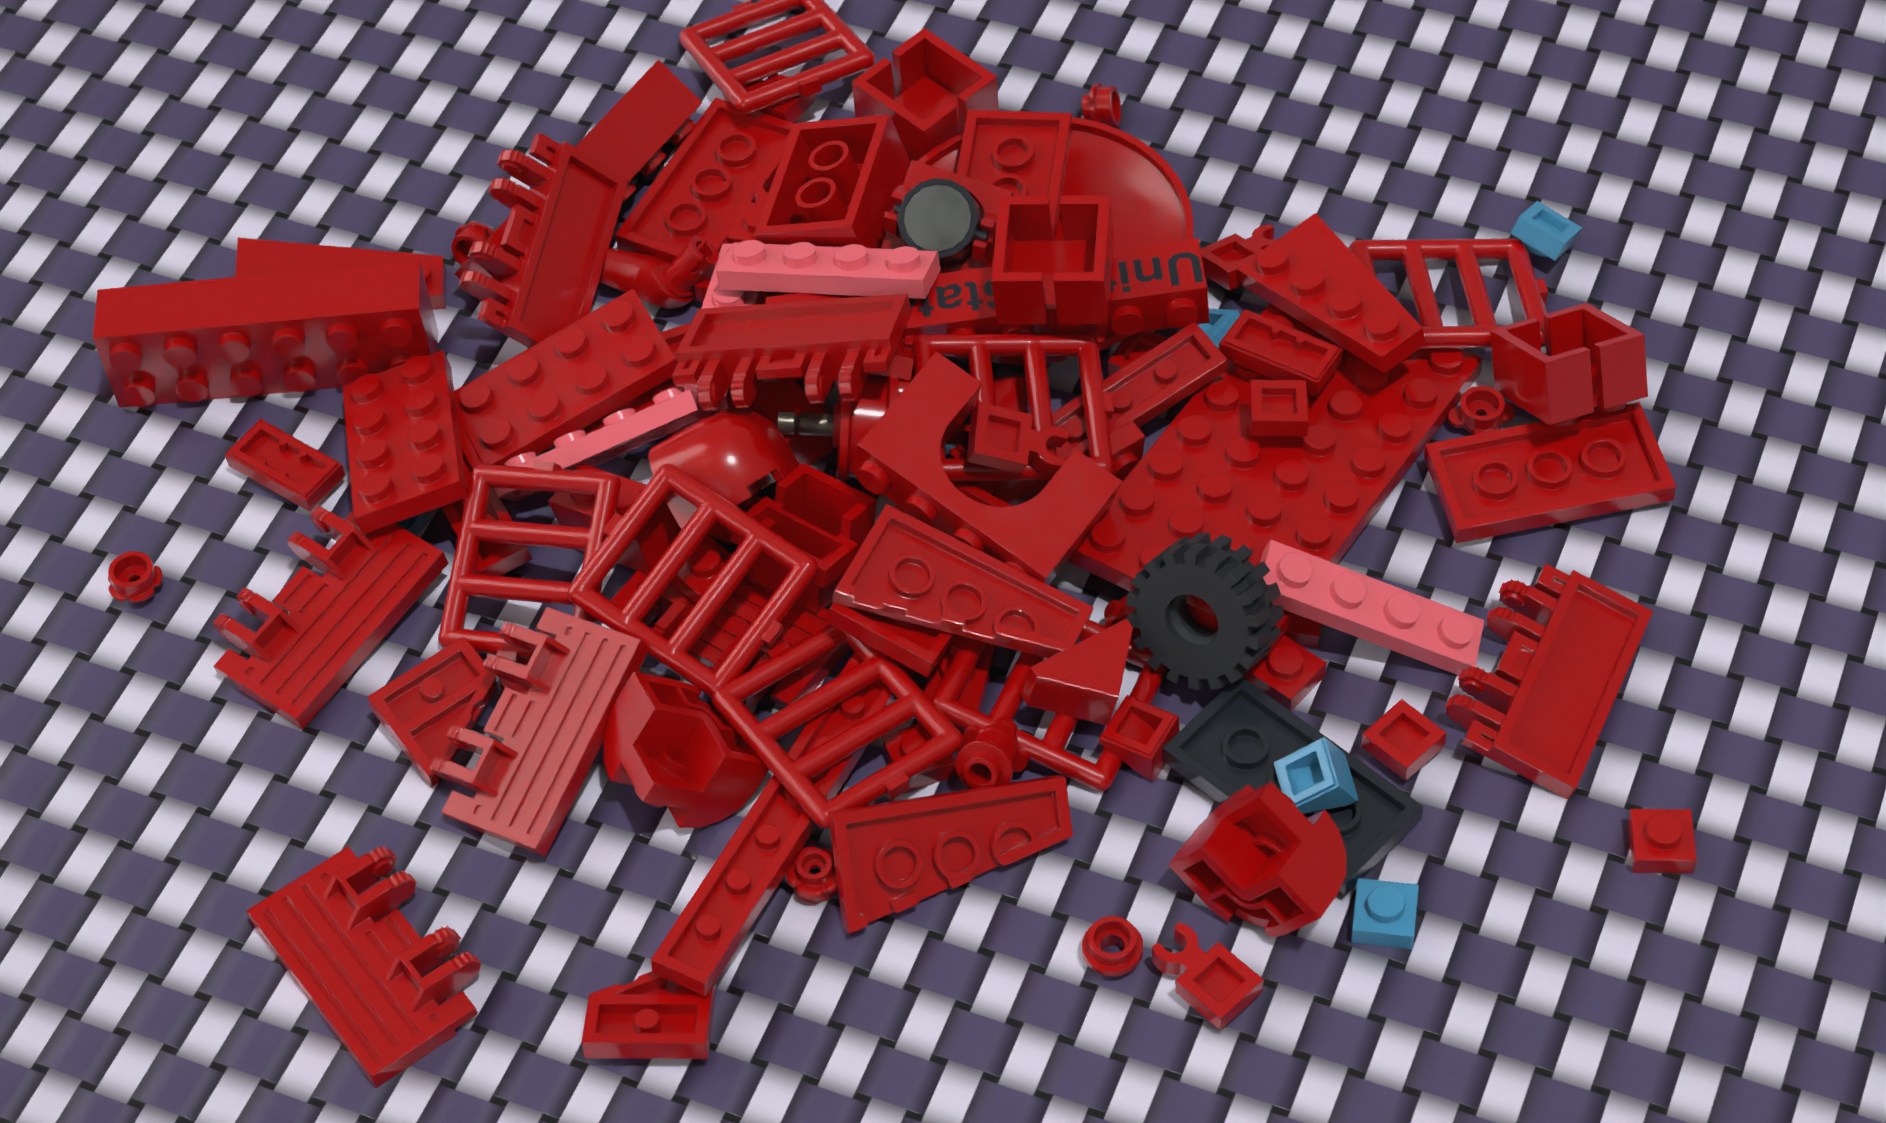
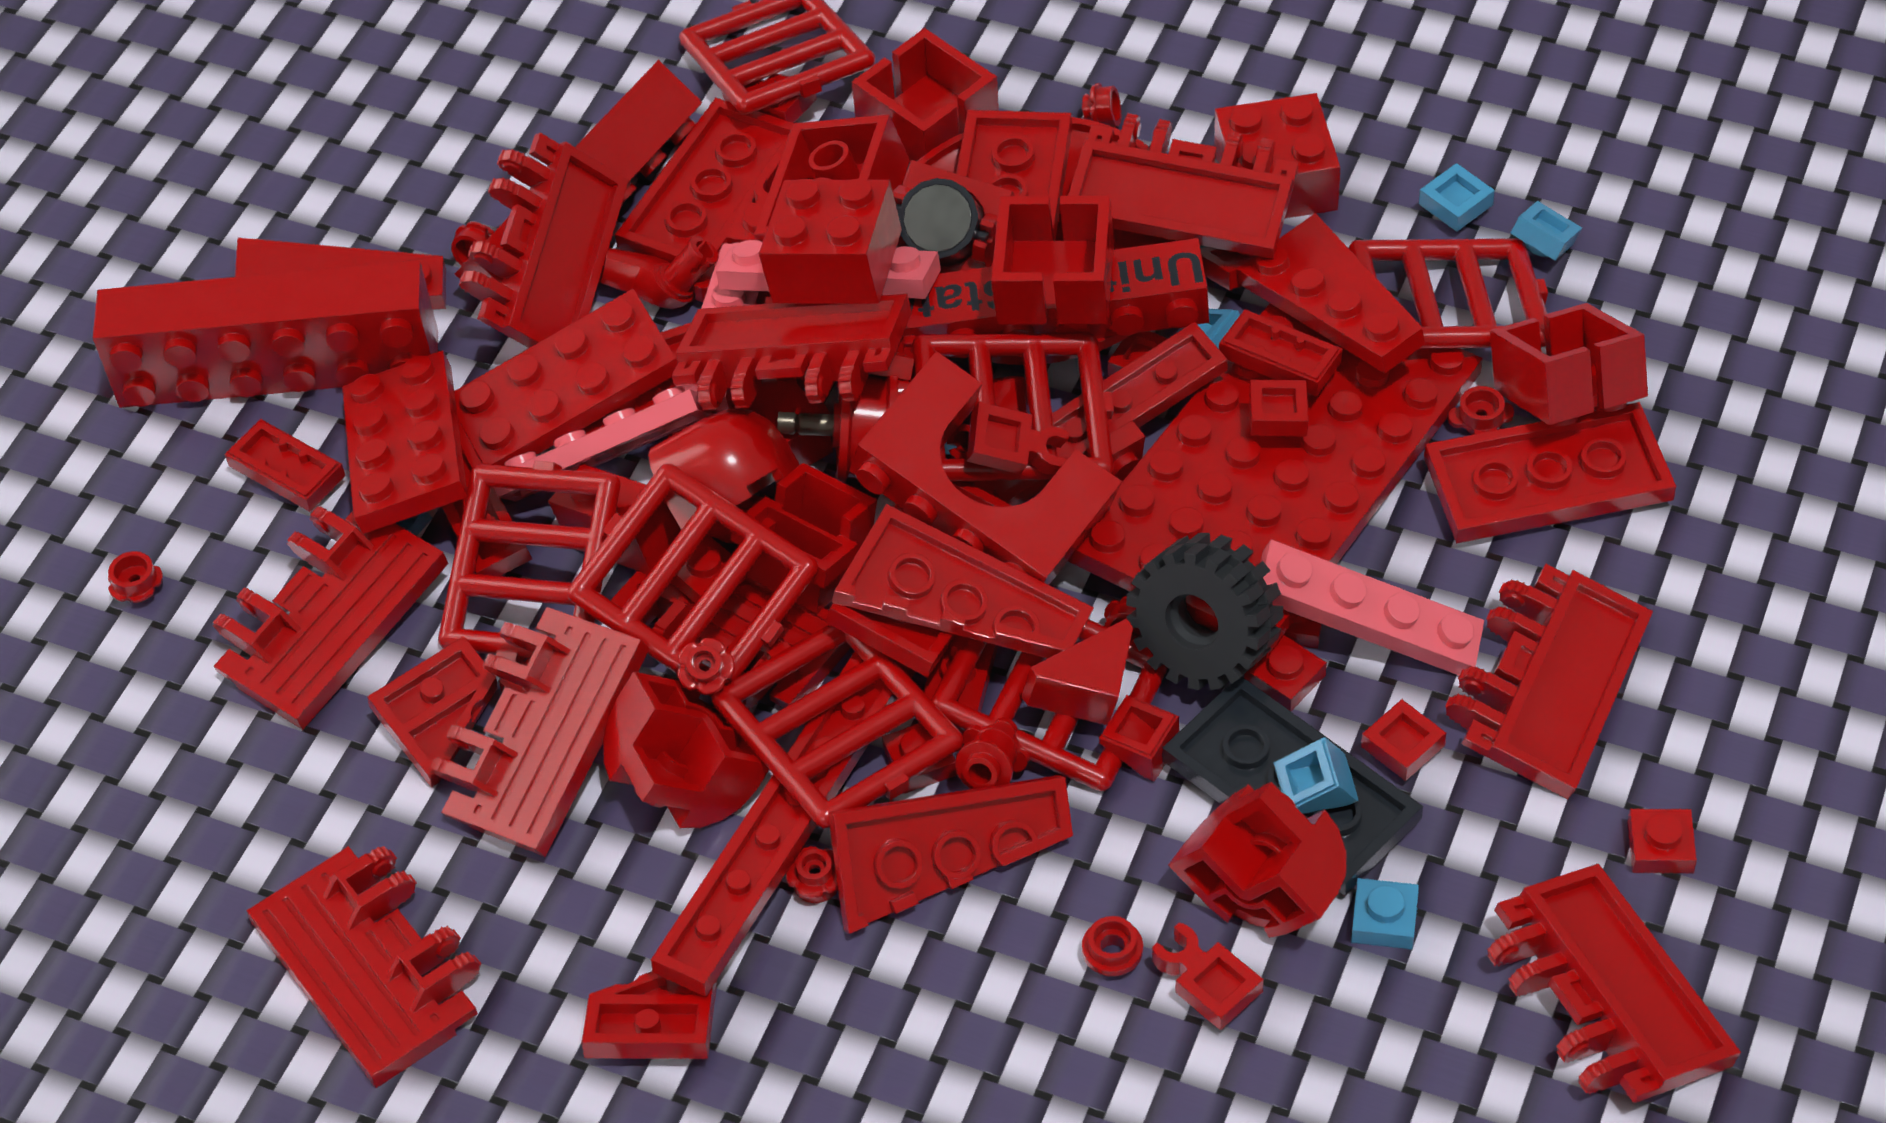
none -> red plate [677,638,735,695]
none -> red brick [759,179,902,304]
none -> red hinge [1068,113,1299,259]
none -> red brick [1214,93,1341,219]
none -> dark azure plate [1419,163,1495,232]
none -> red hinge [1487,863,1741,1103]

